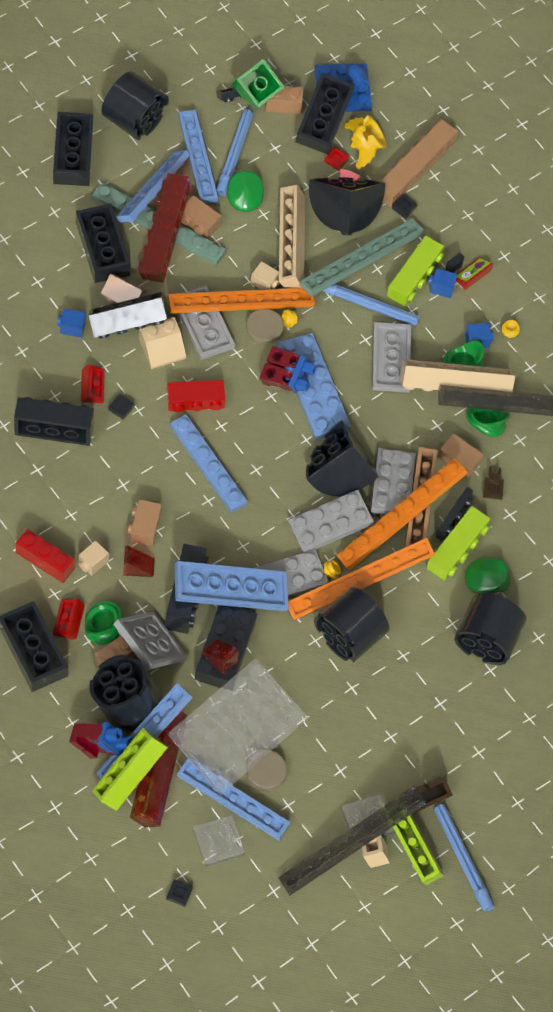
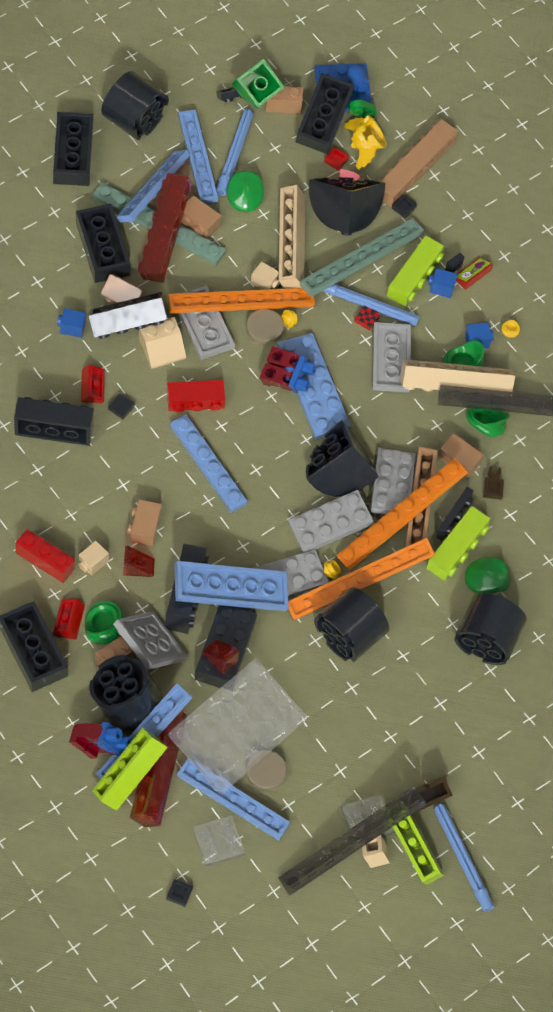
none -> green plate [348,100,377,119]
none -> red tile [354,306,380,331]

